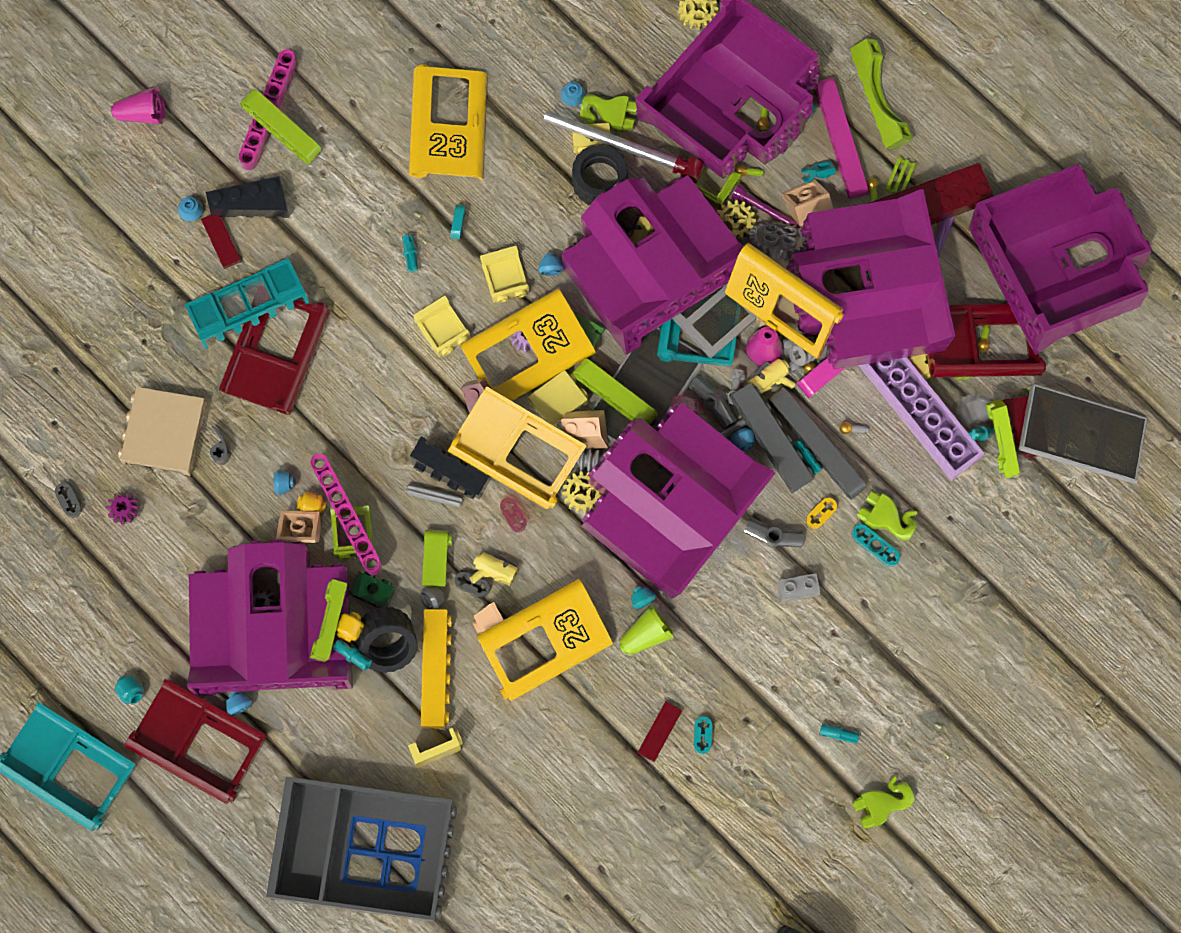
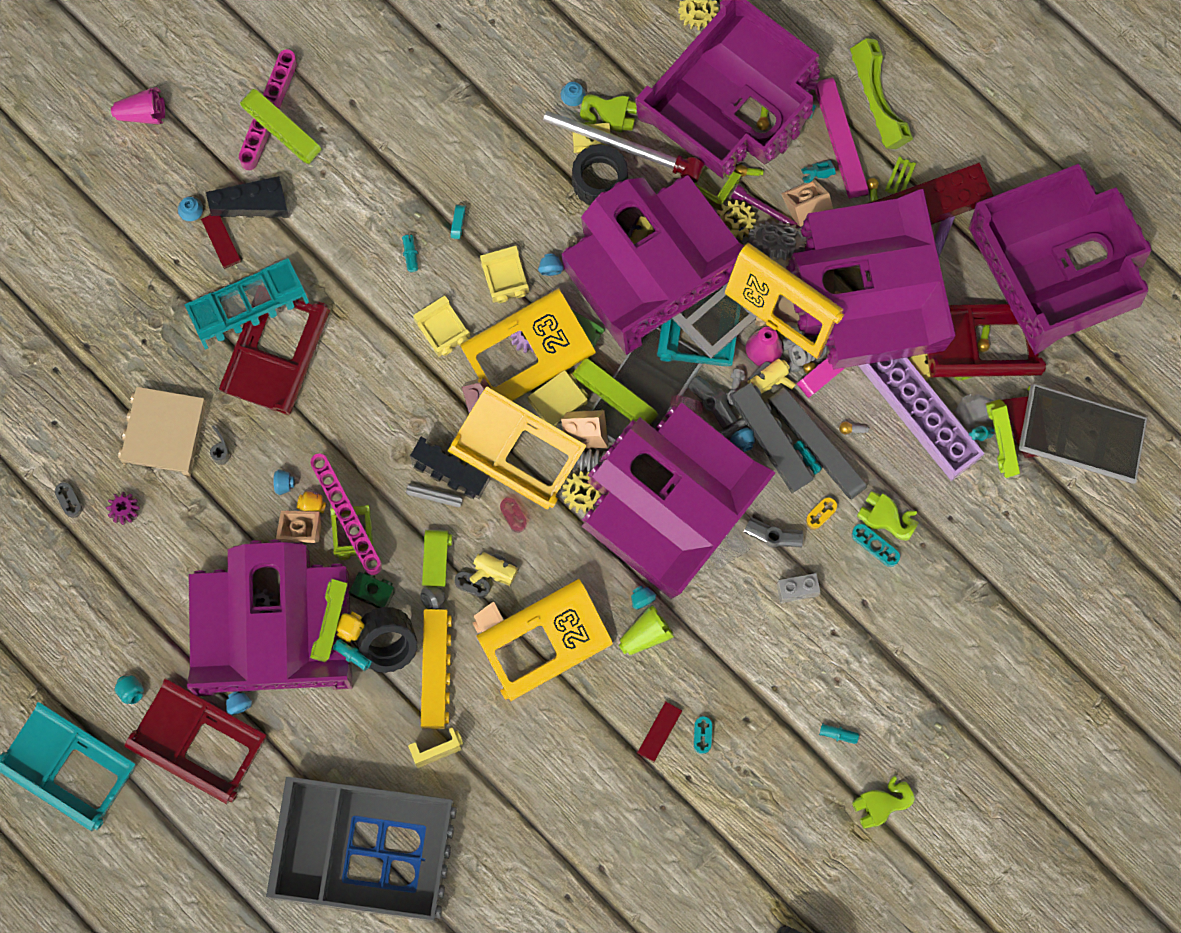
yellow piece [409,64,487,180] -> none

